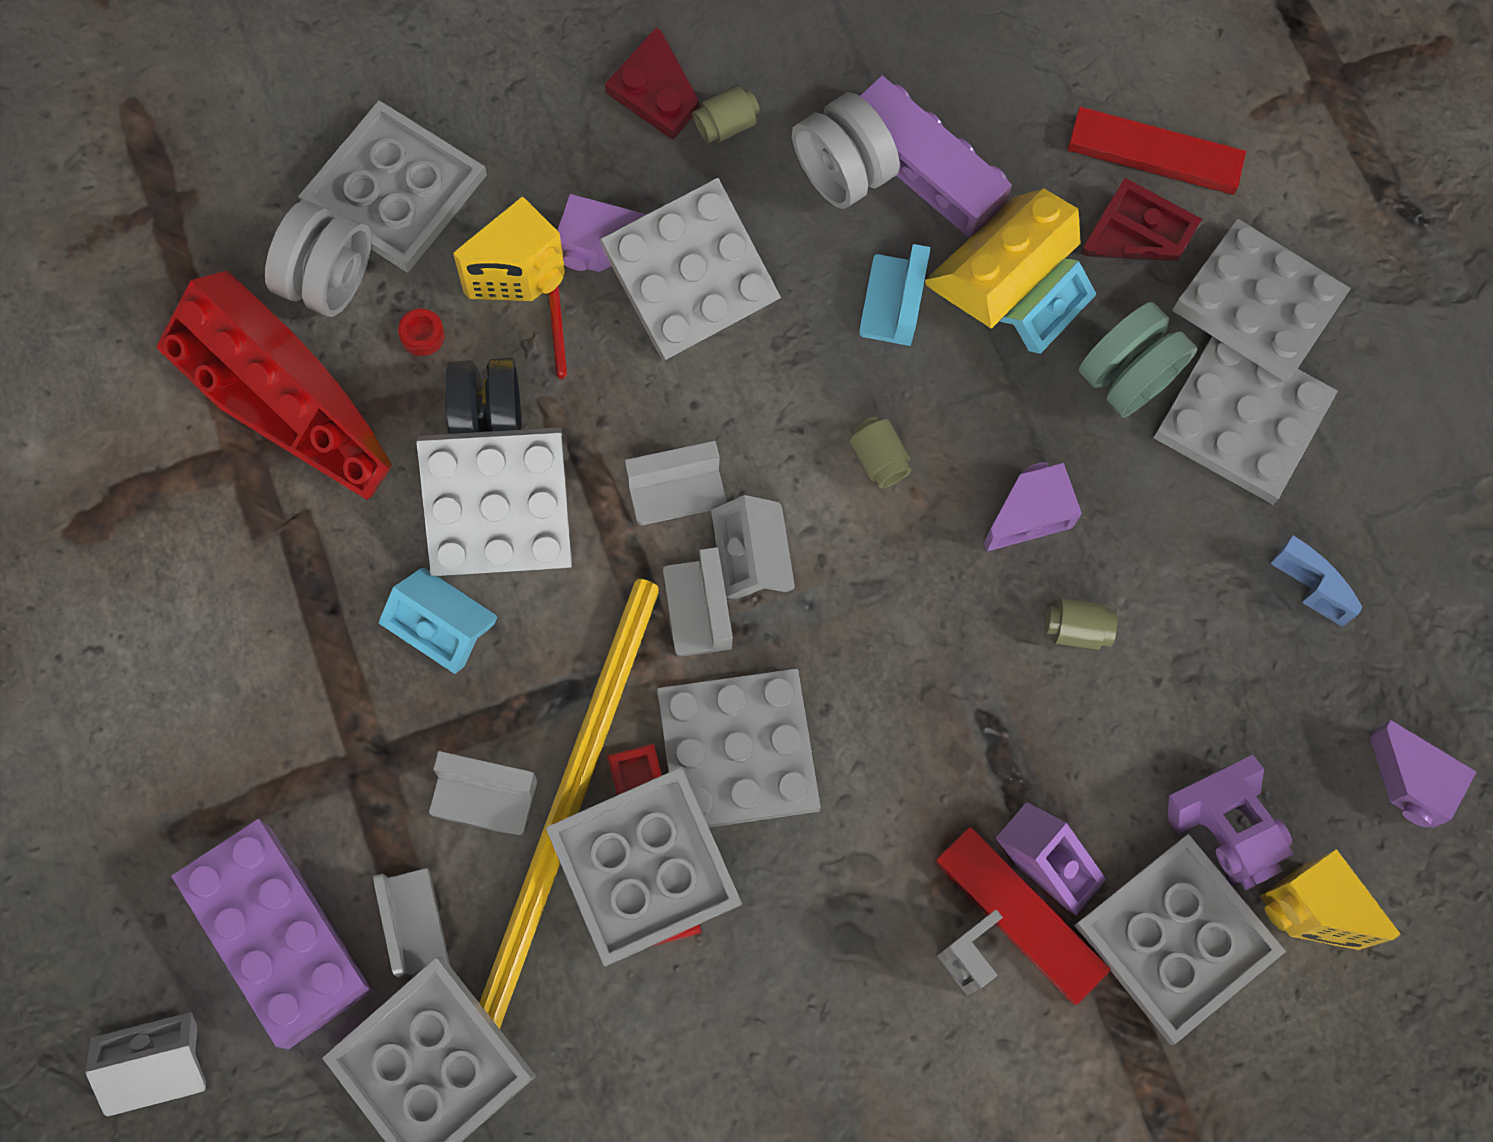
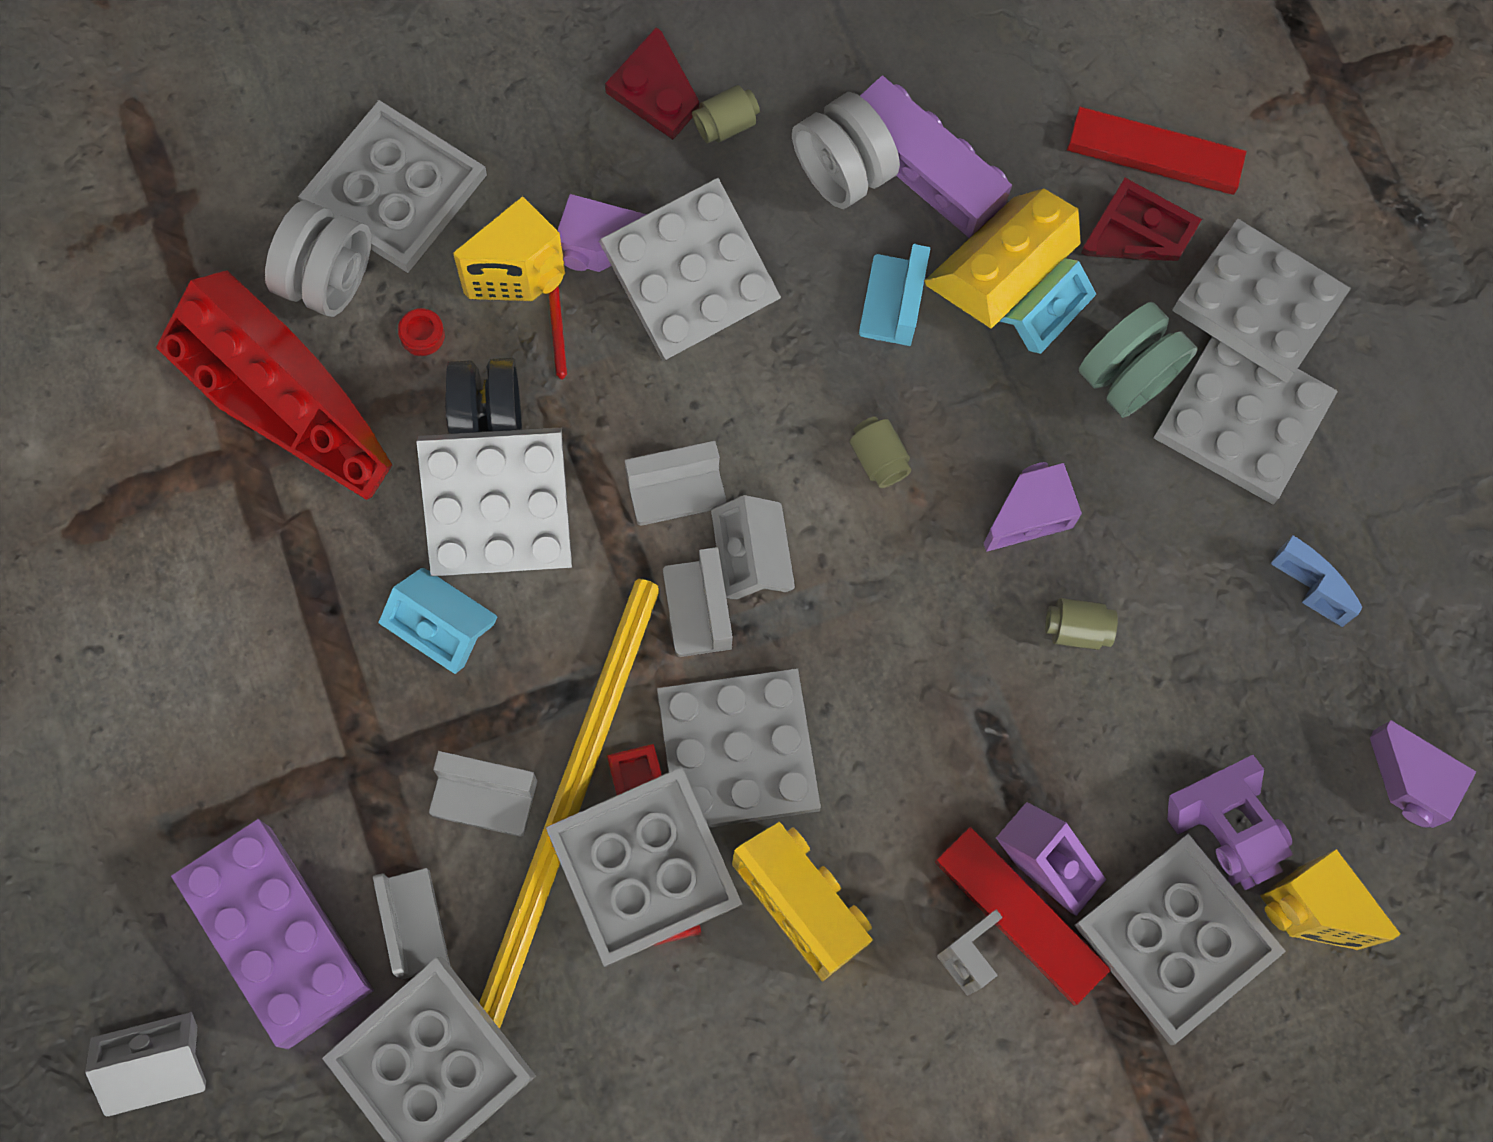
none -> yellow slope [732,822,873,982]

